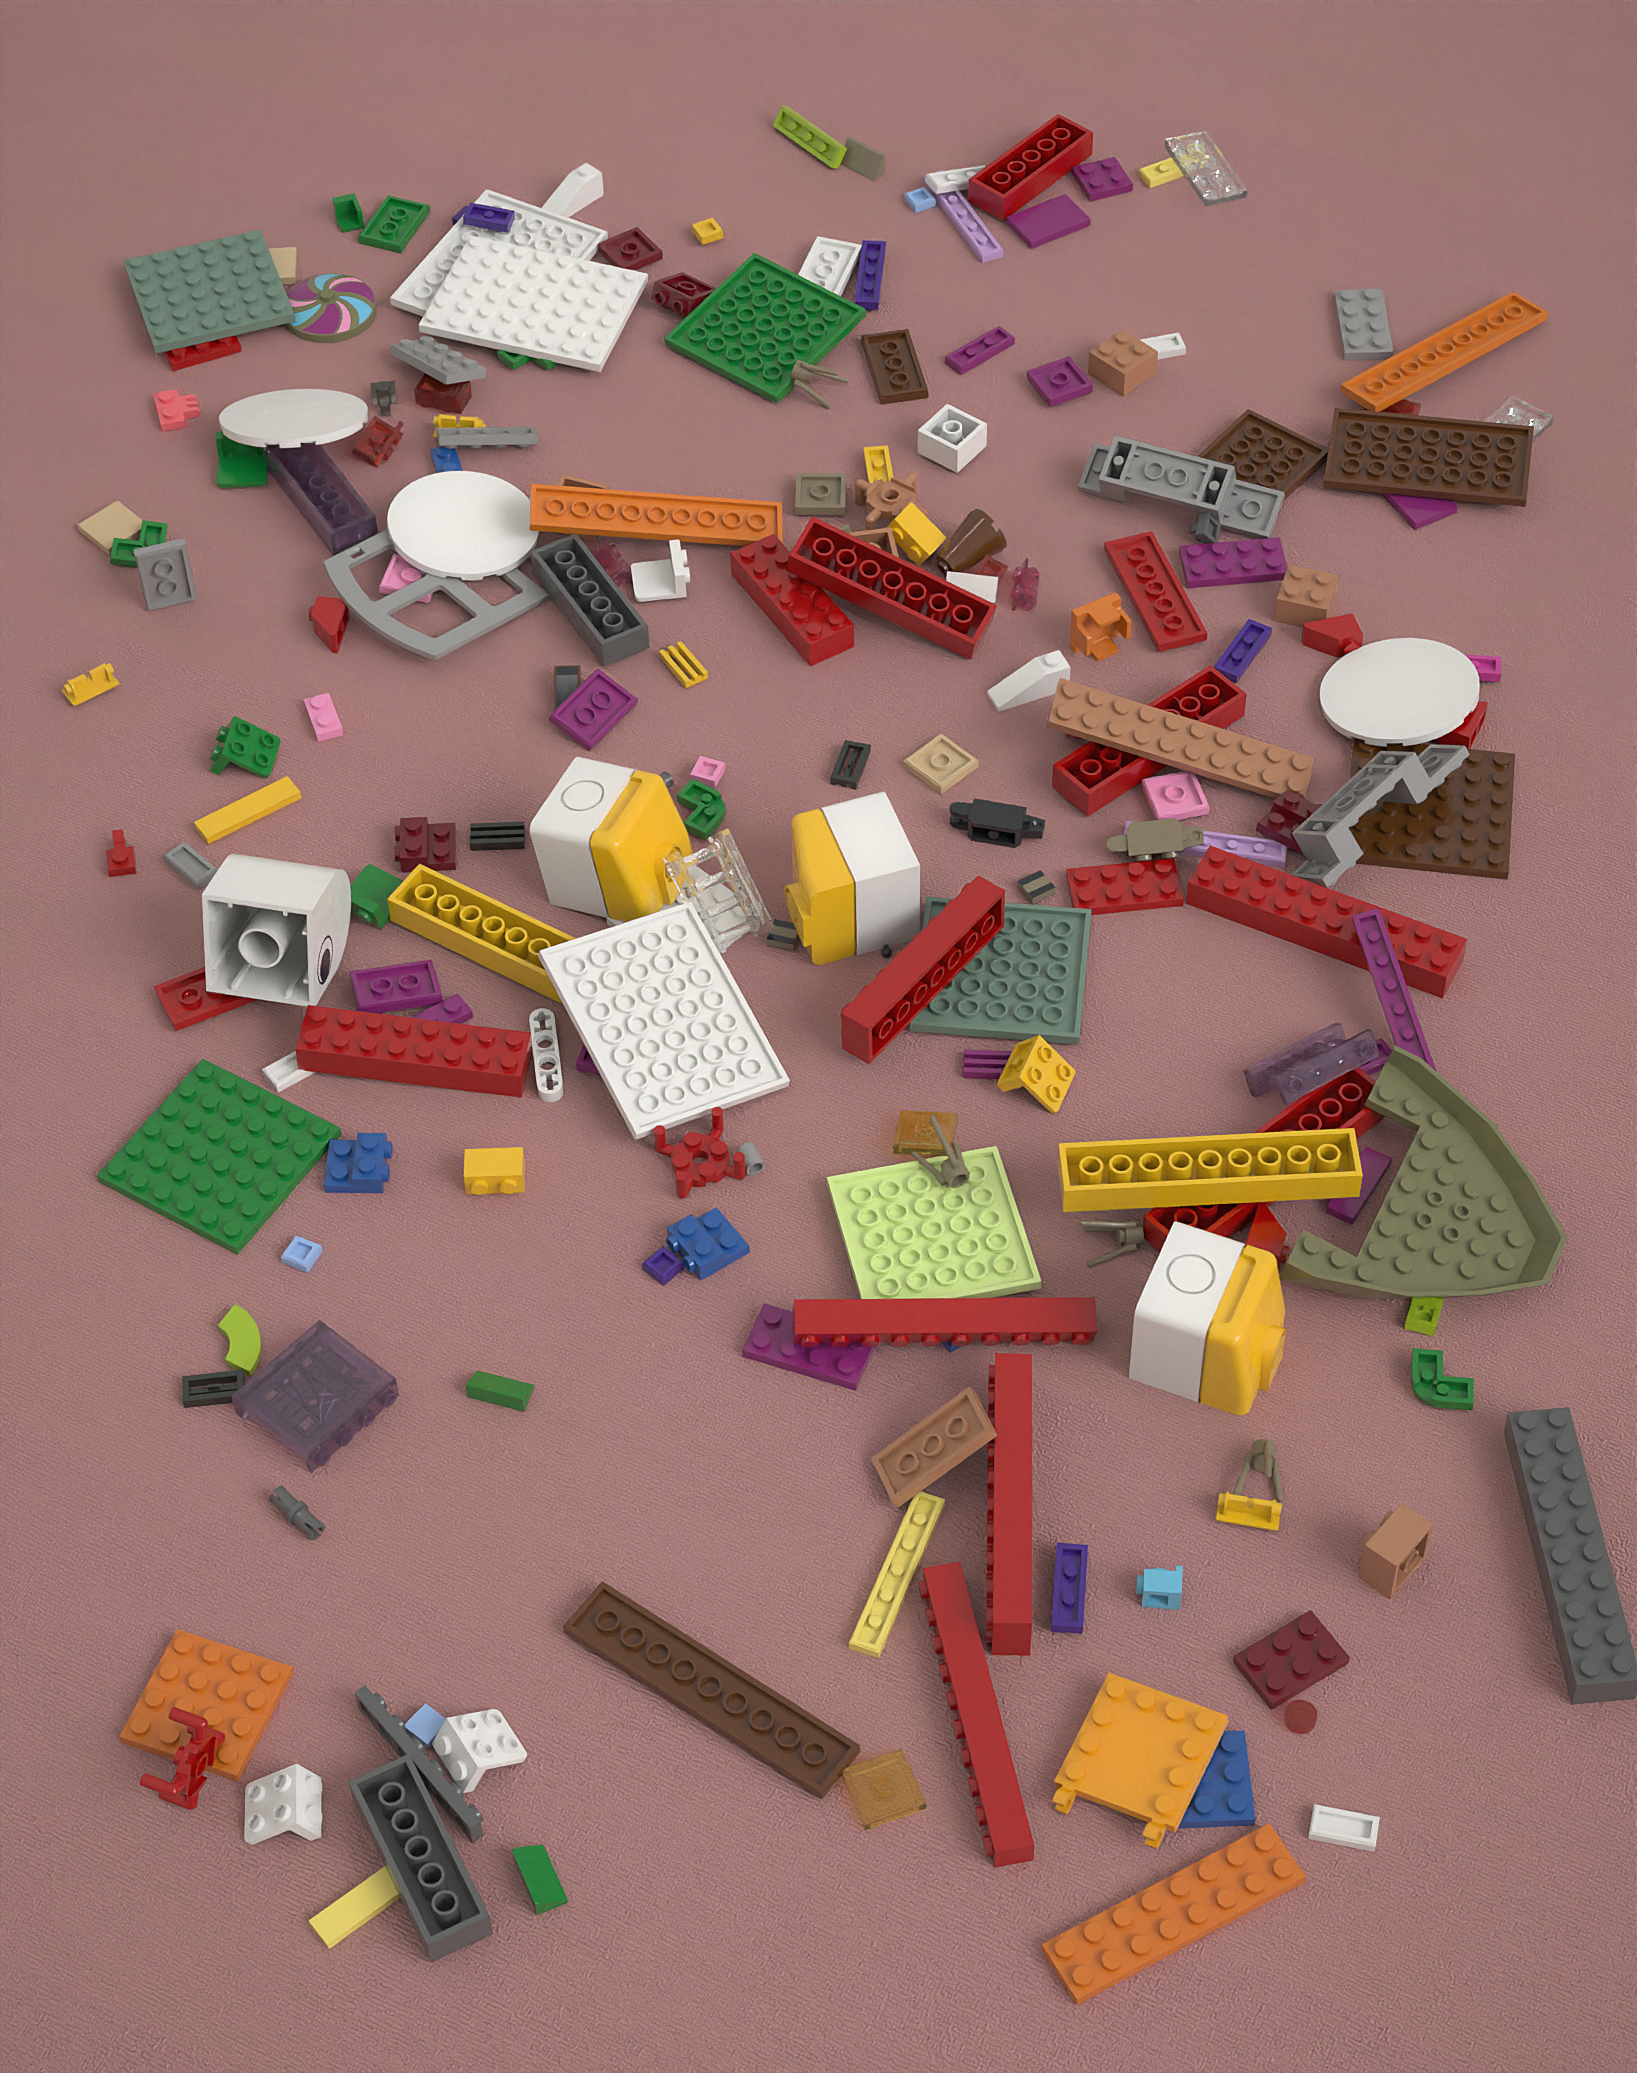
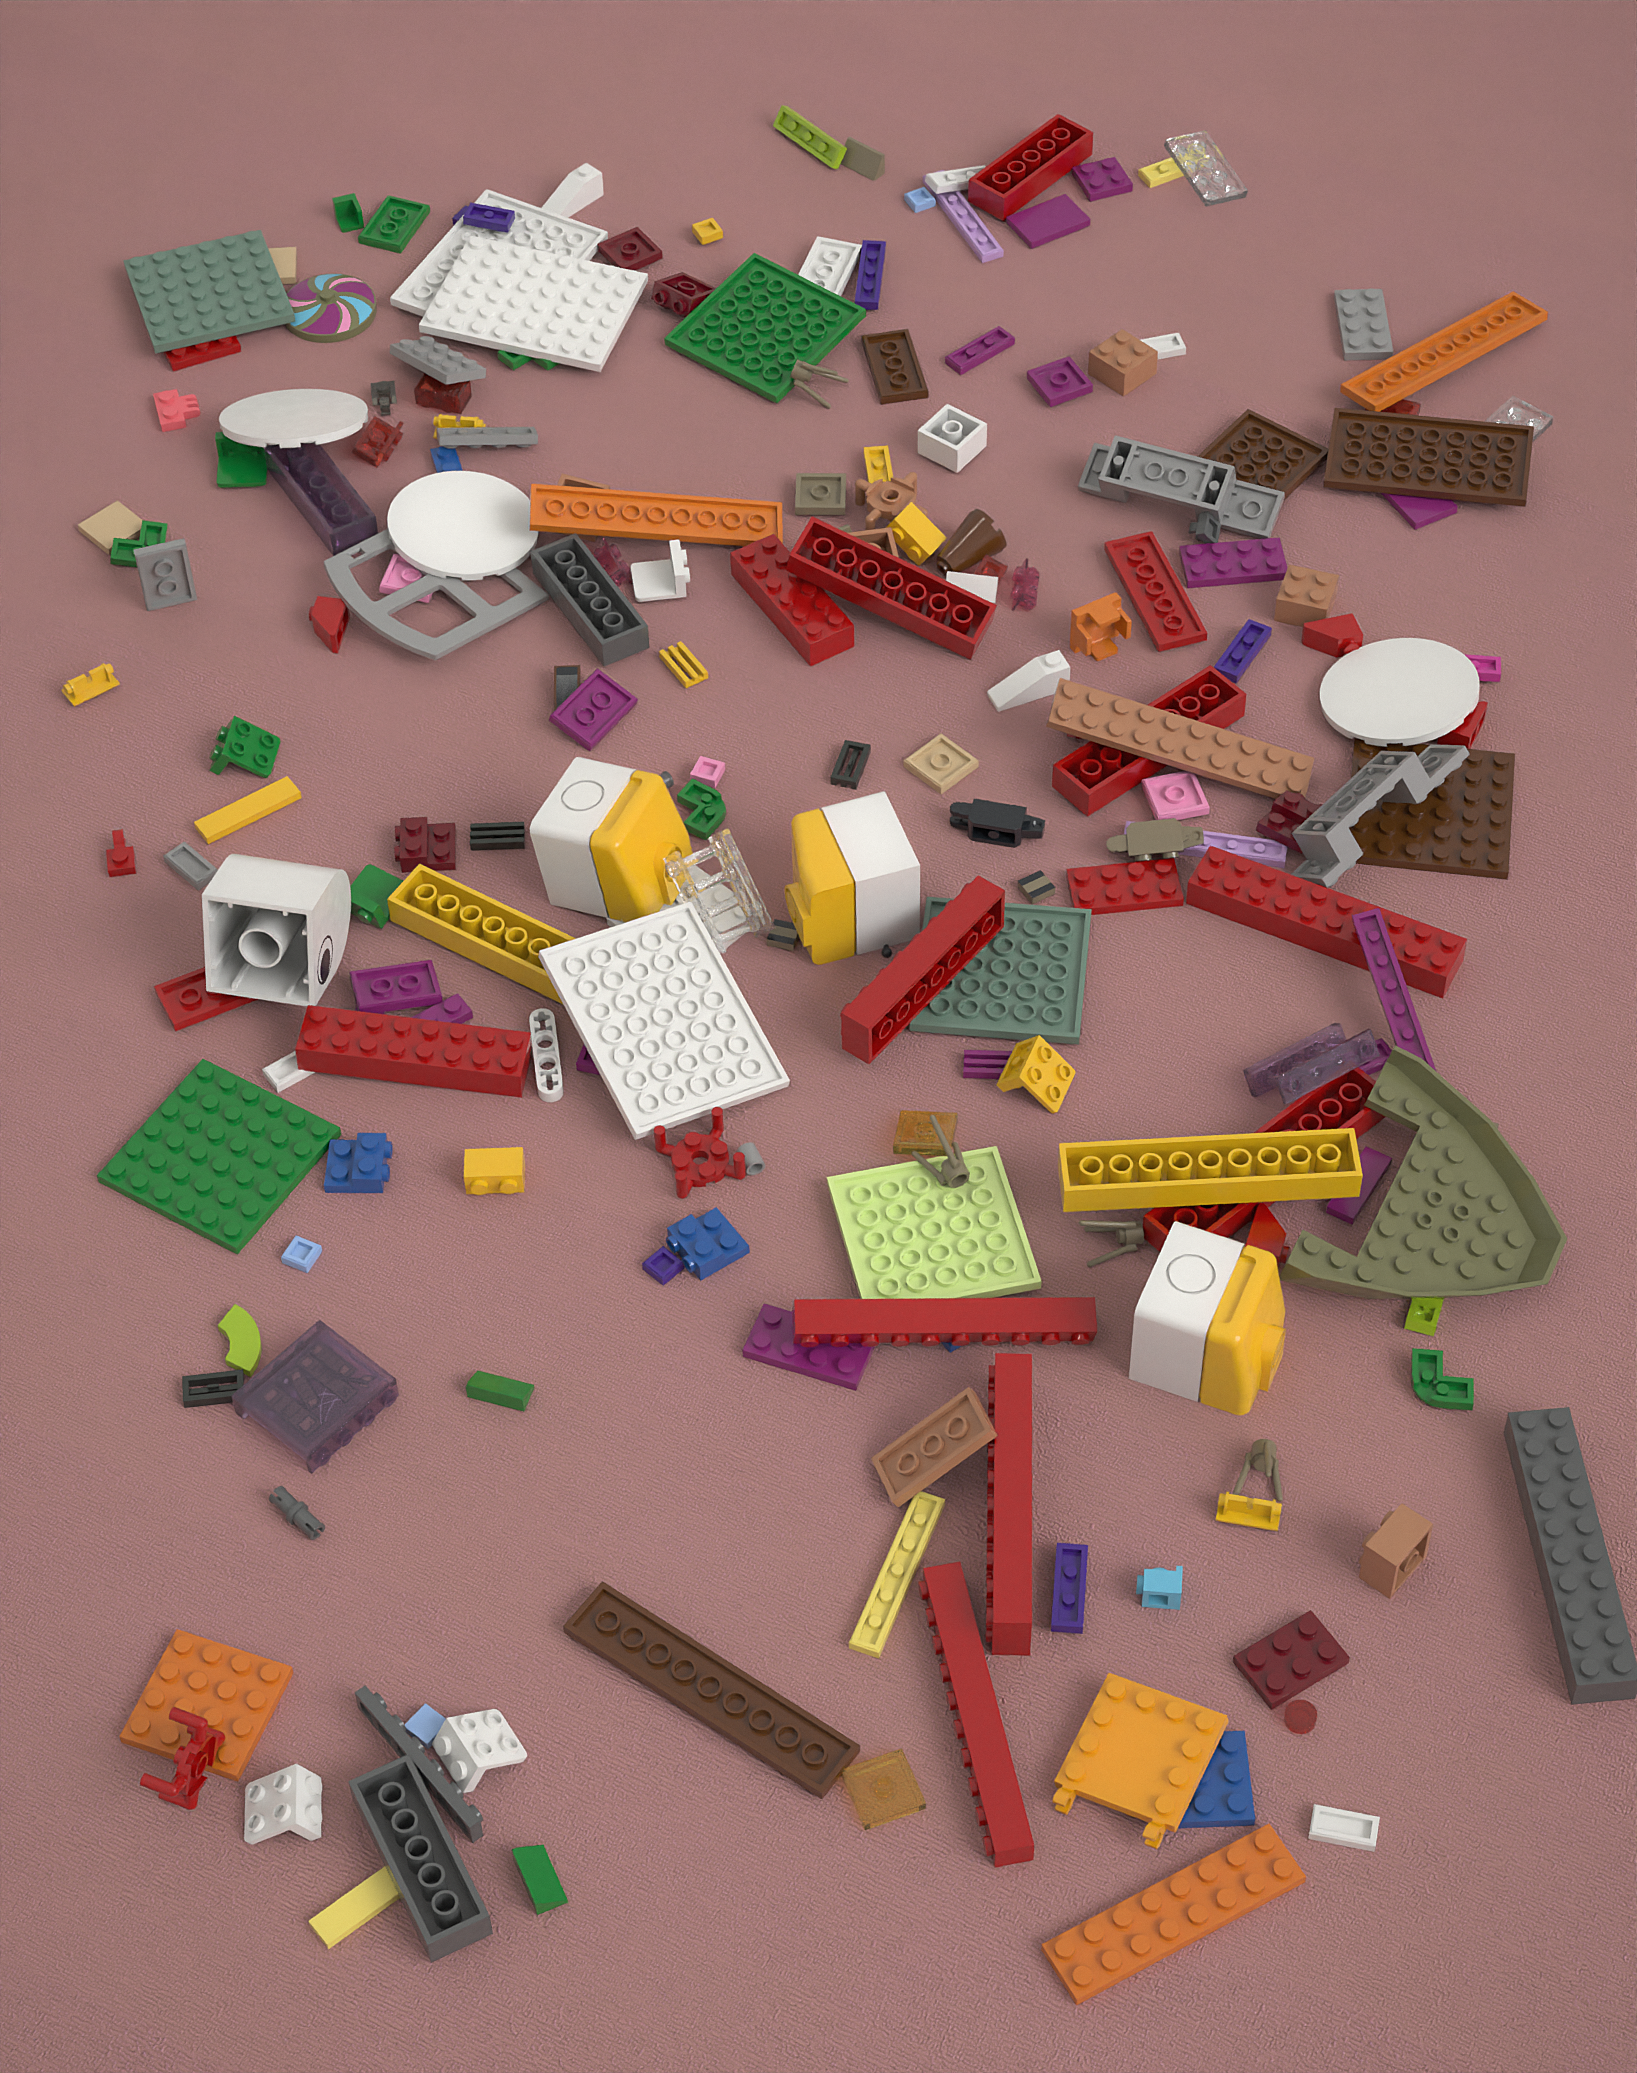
bright pink plate [303,693,343,742] -> none

